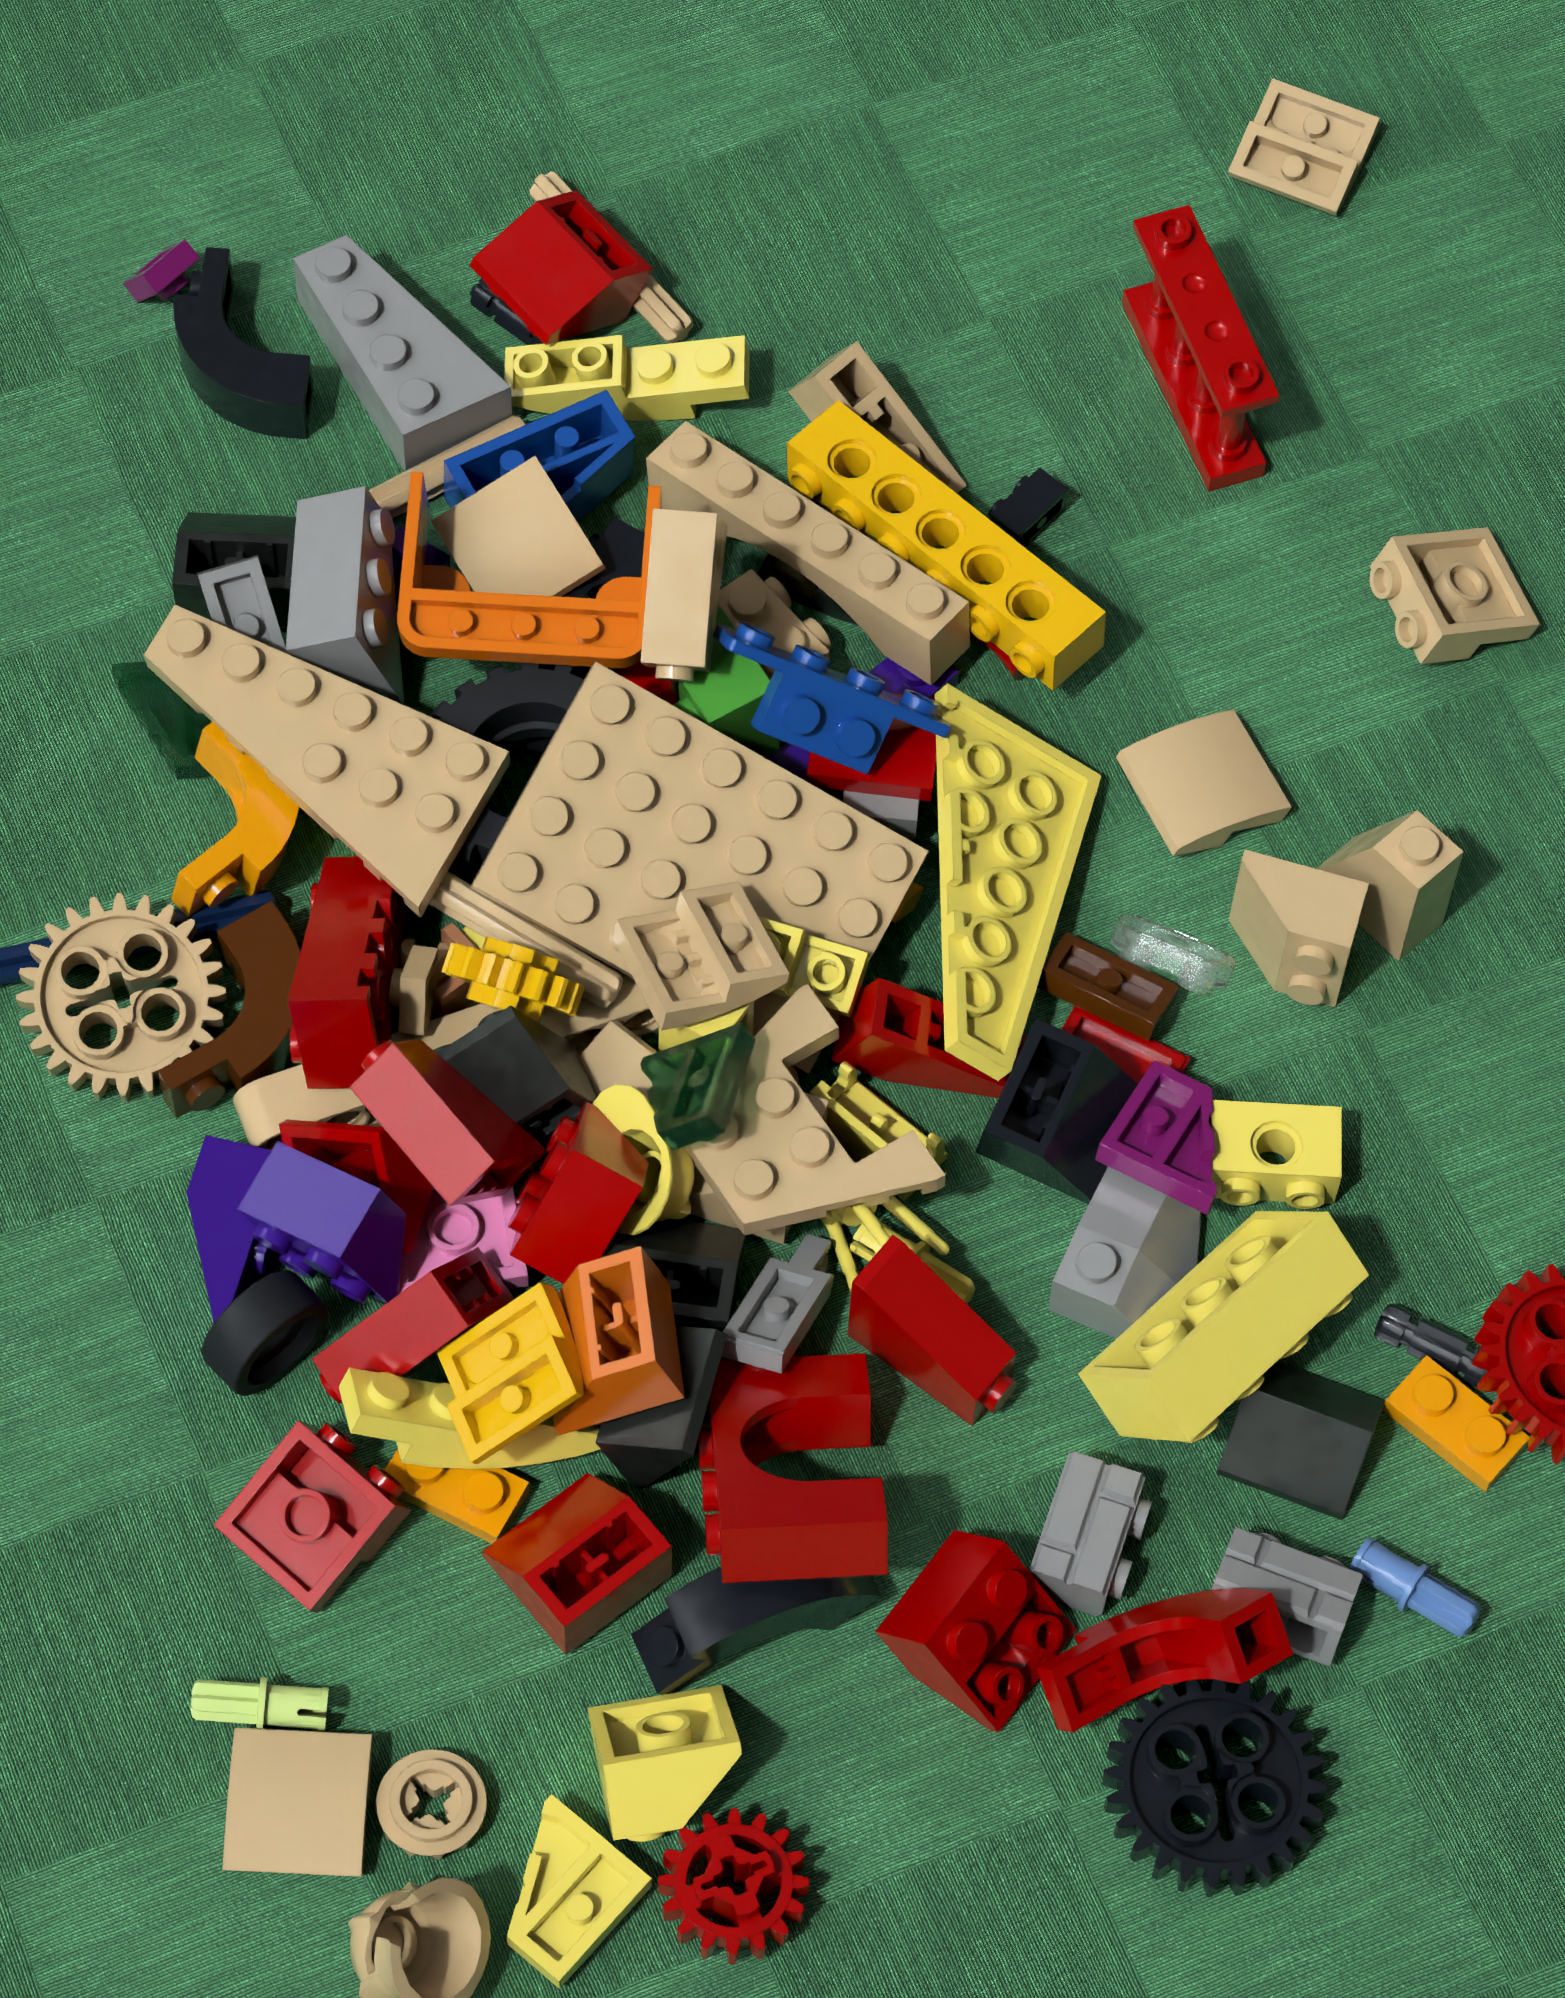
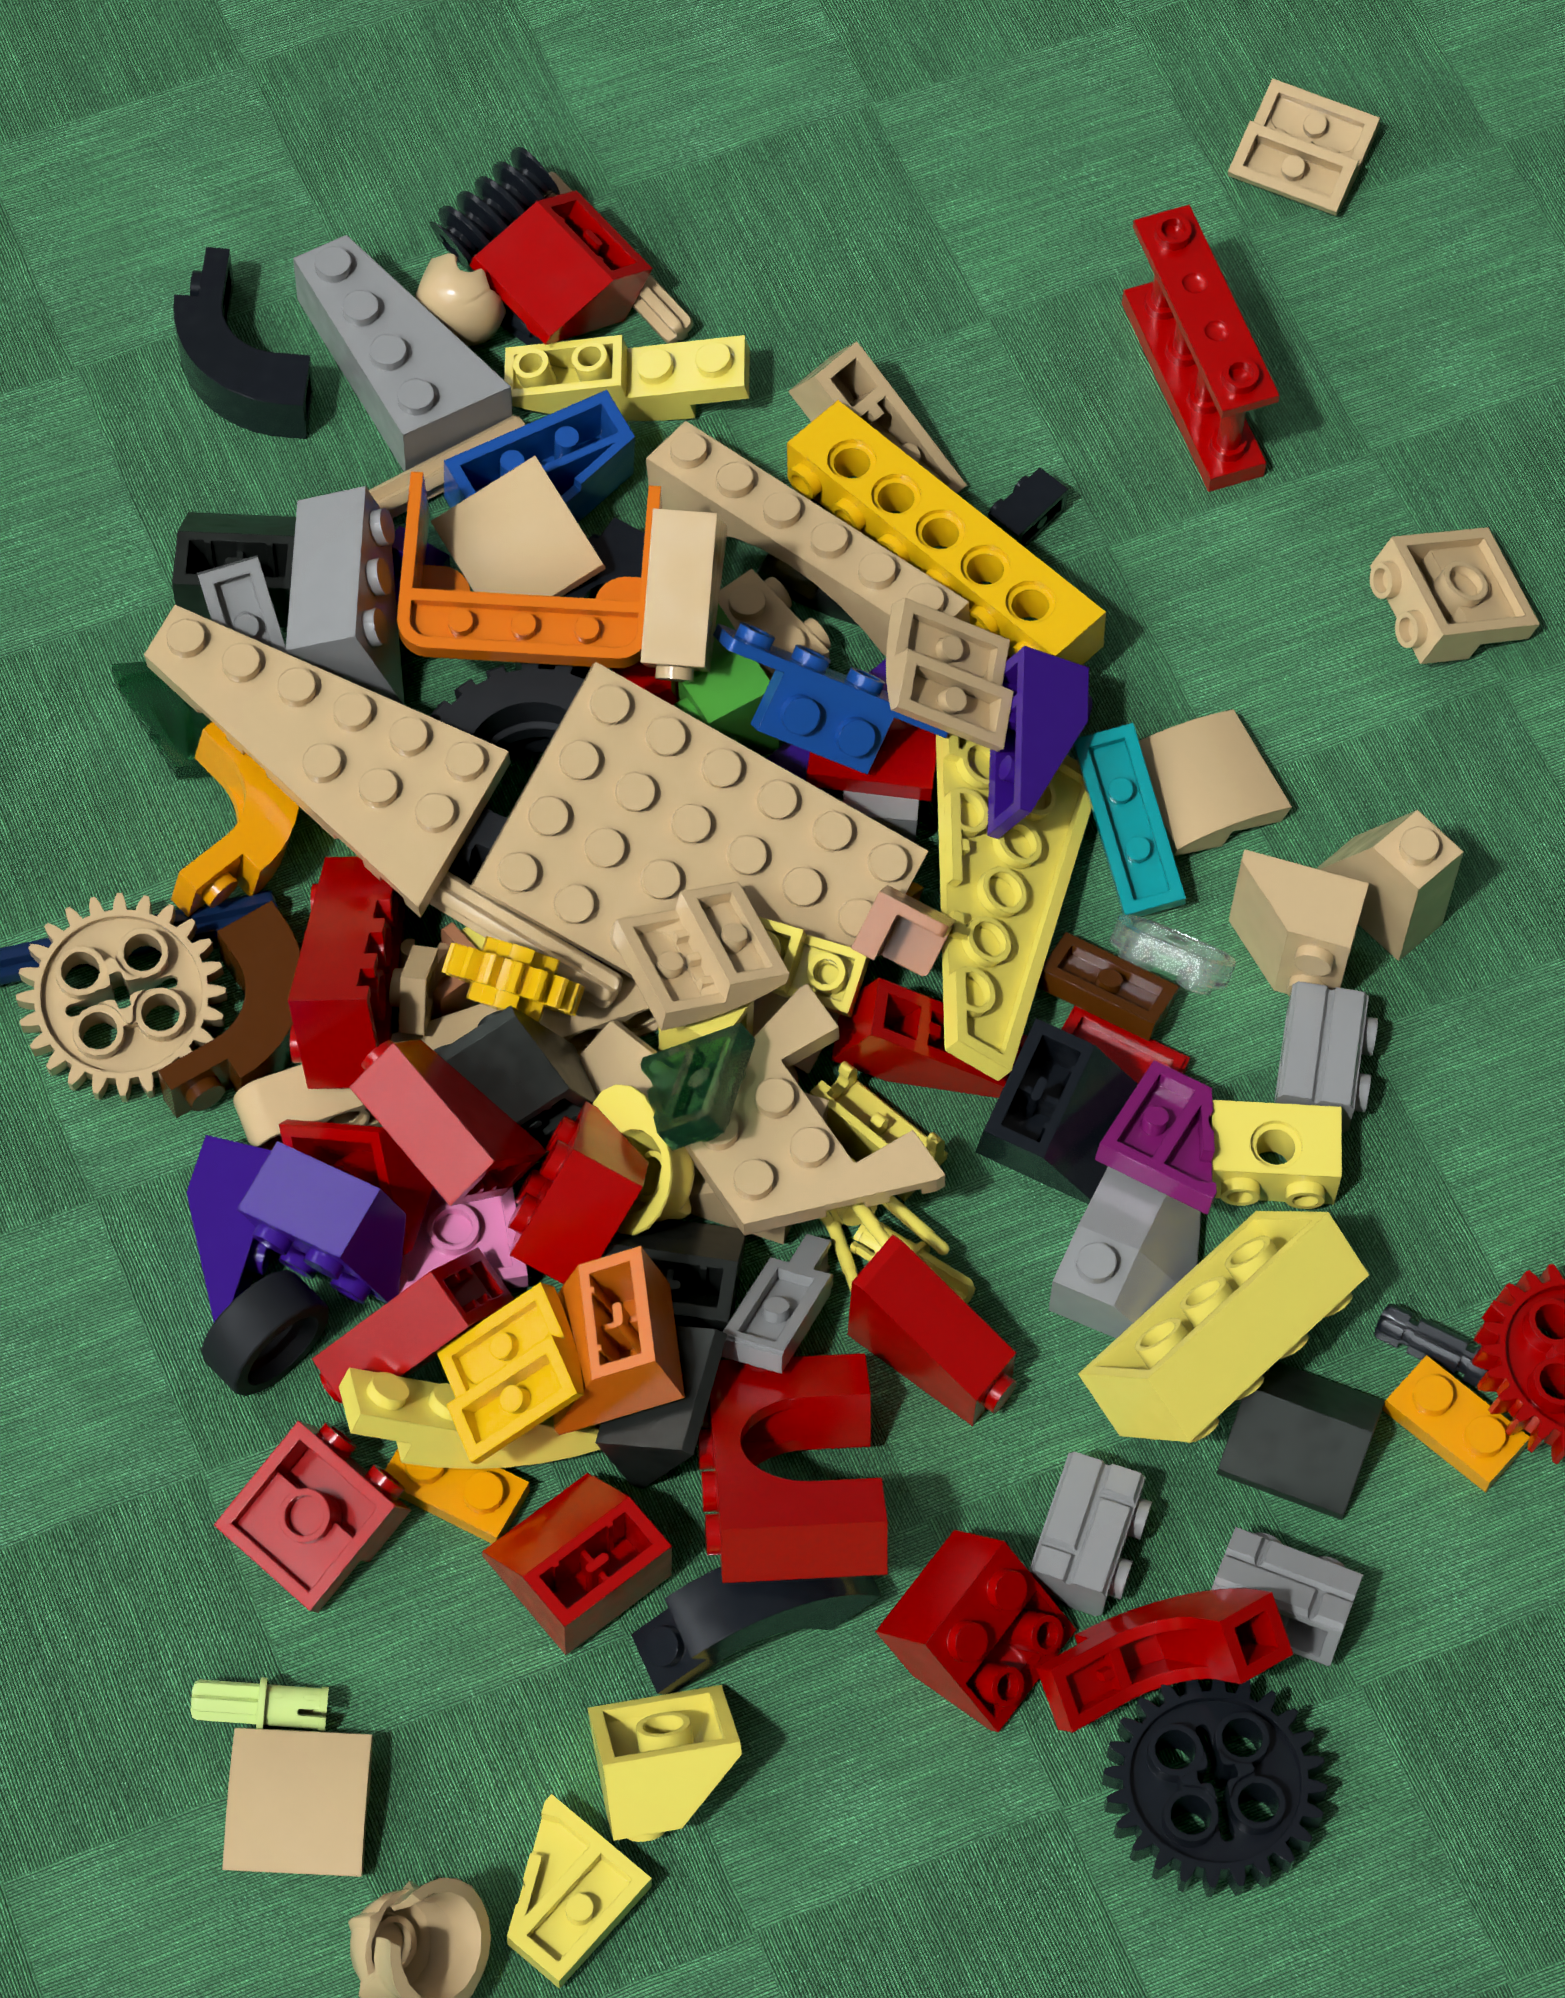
magenta plate [123,239,200,303] -> none
tan gear [376,1749,487,1860] -> none
red gear [658,1808,809,1964] -> none
medium blue axle [1349,1537,1481,1637] -> none
none -> tan hair [415,253,506,346]
none -> black piece [430,147,560,272]
none -> nougat panel [851,885,956,976]
none -> tan slope [886,598,1014,751]
none -> dark purple slope [987,646,1092,839]
none -> teal plate [1073,723,1186,921]
none -> light grey brick [1274,981,1378,1133]

